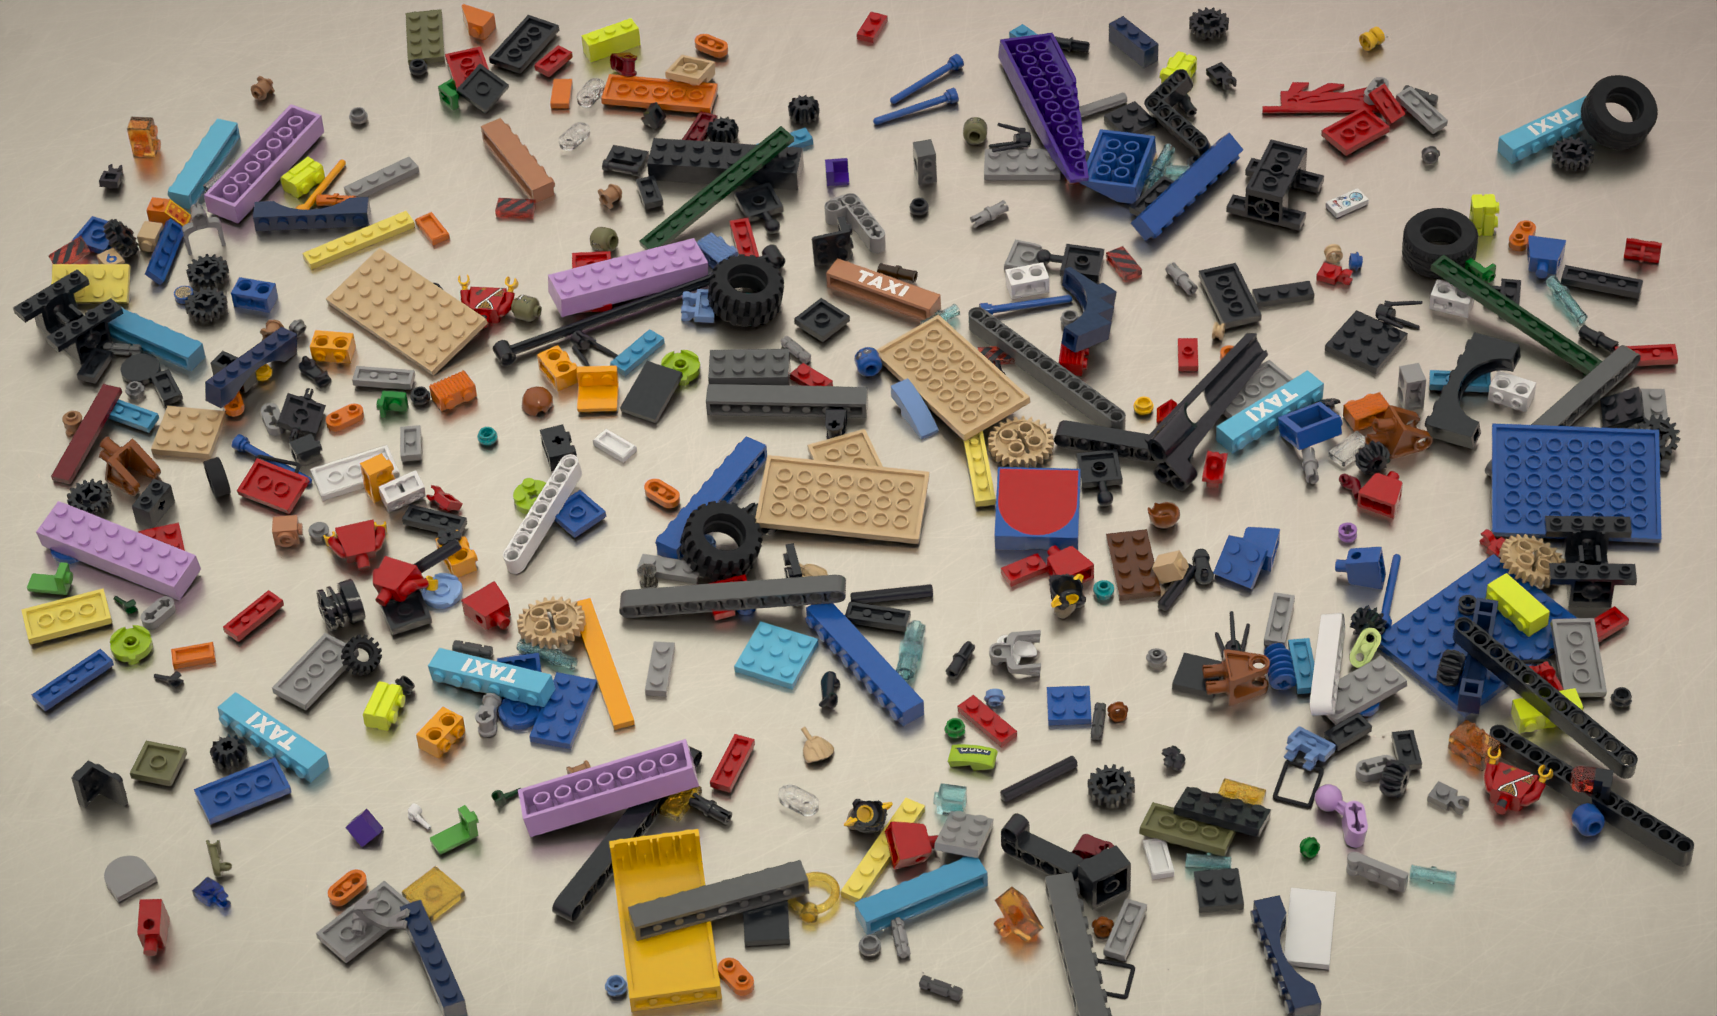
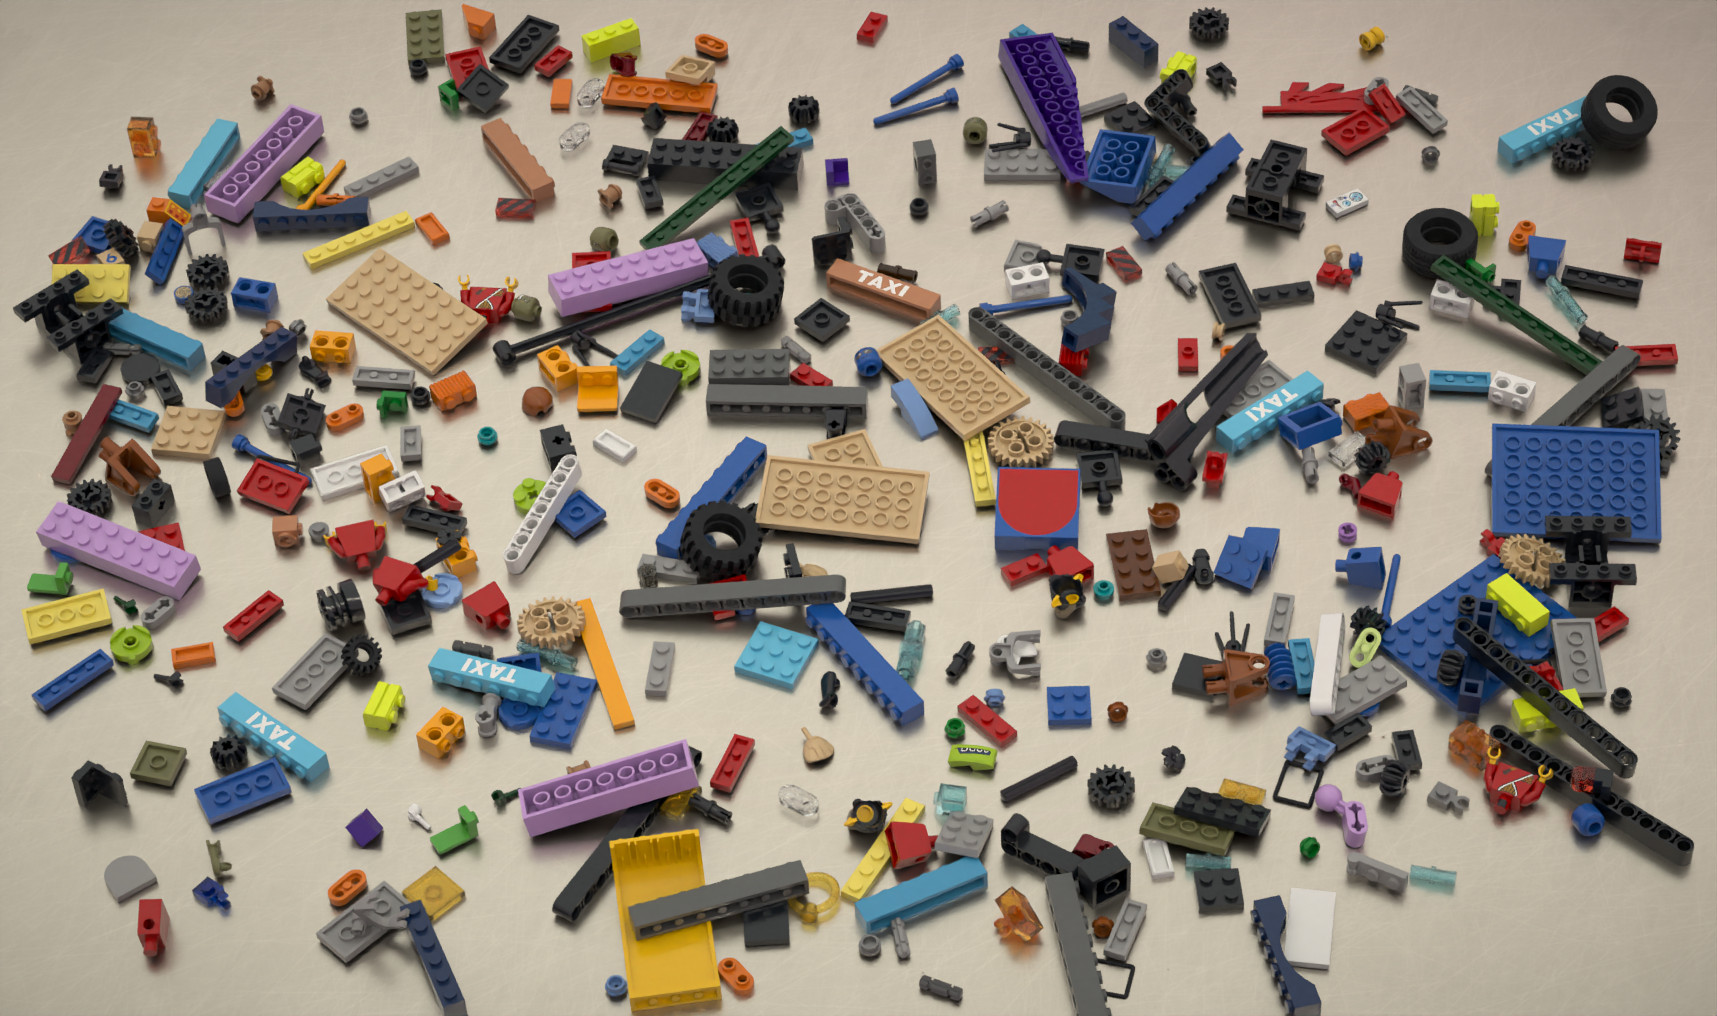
black plate [395,676,415,695] -> none
dark grey axle [1091,702,1106,740] -> none
yellow plate [1133,396,1154,415] -> none
black arch [1425,332,1521,449] -> none

